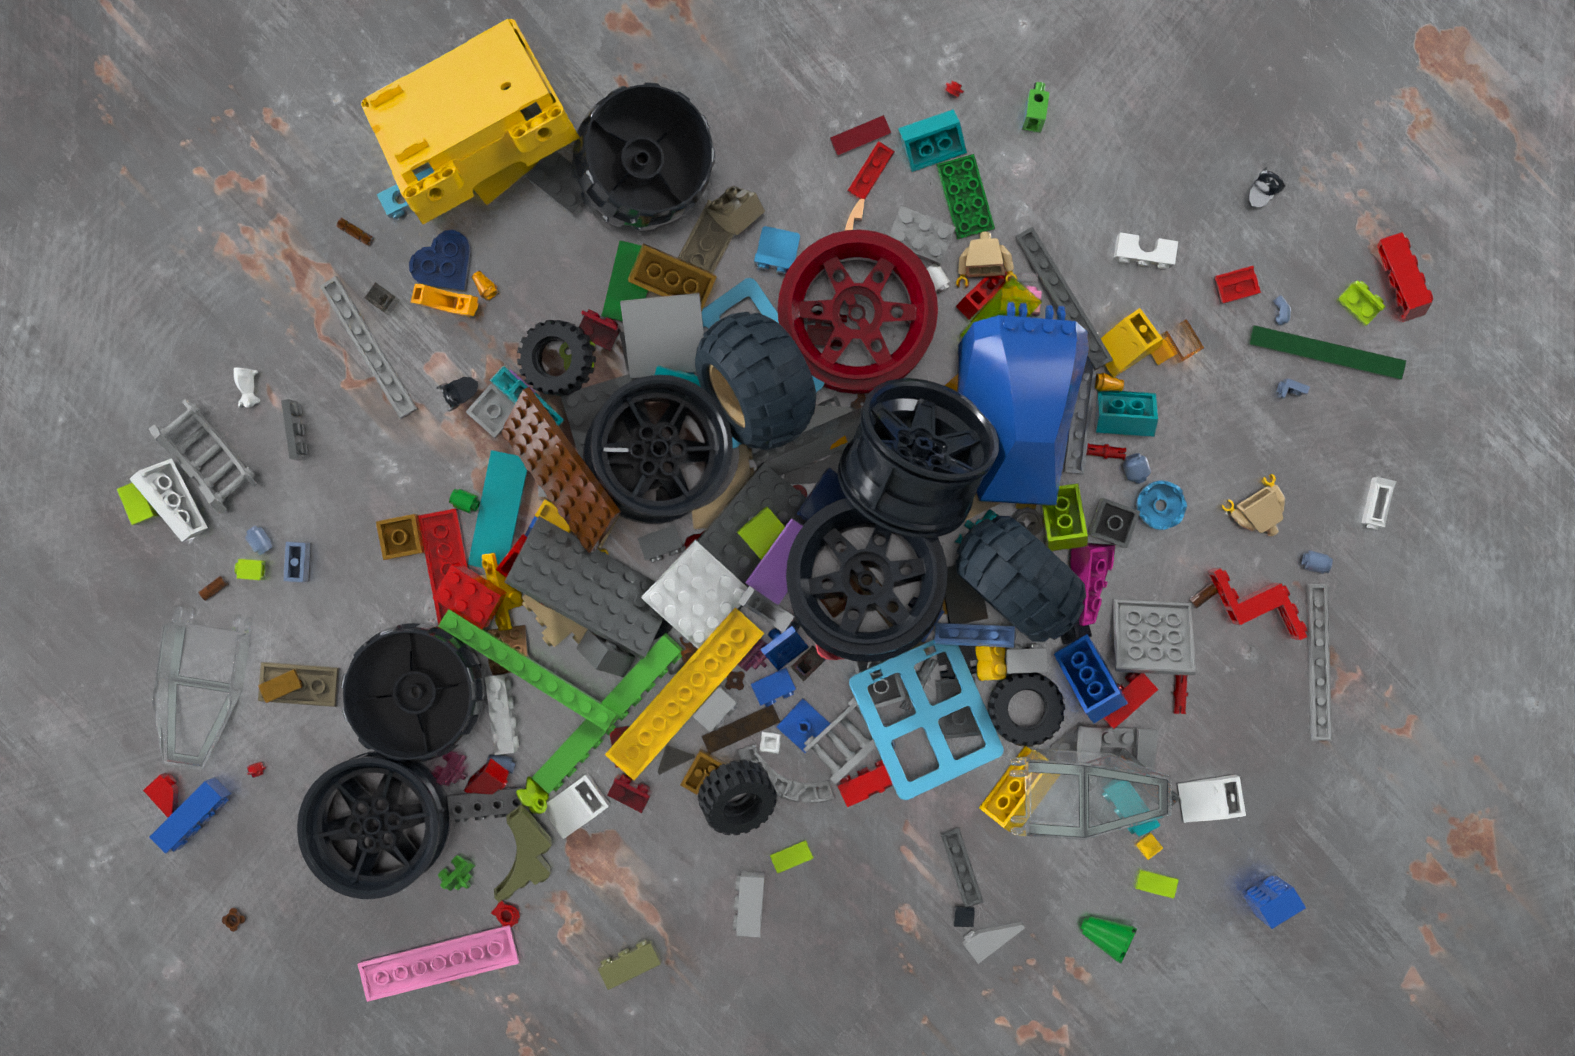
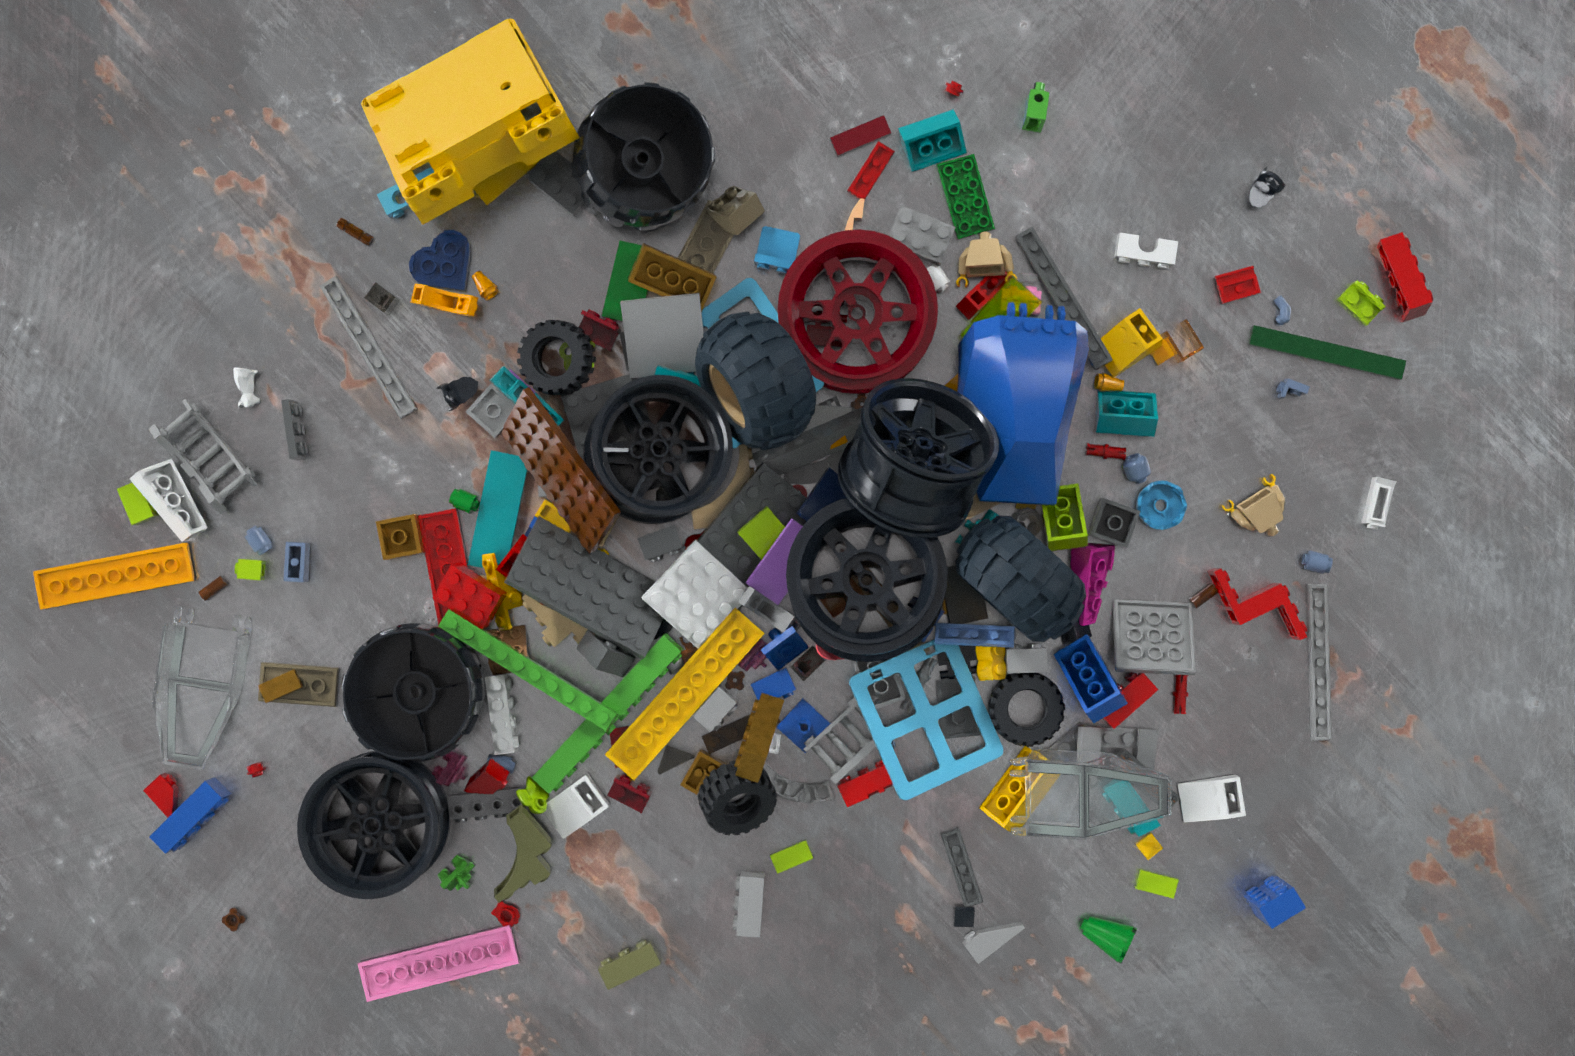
light grey plate [1064,358,1097,475] -> none
none -> light orange plate [33,542,195,610]
none -> pearl gold brick [734,693,784,783]

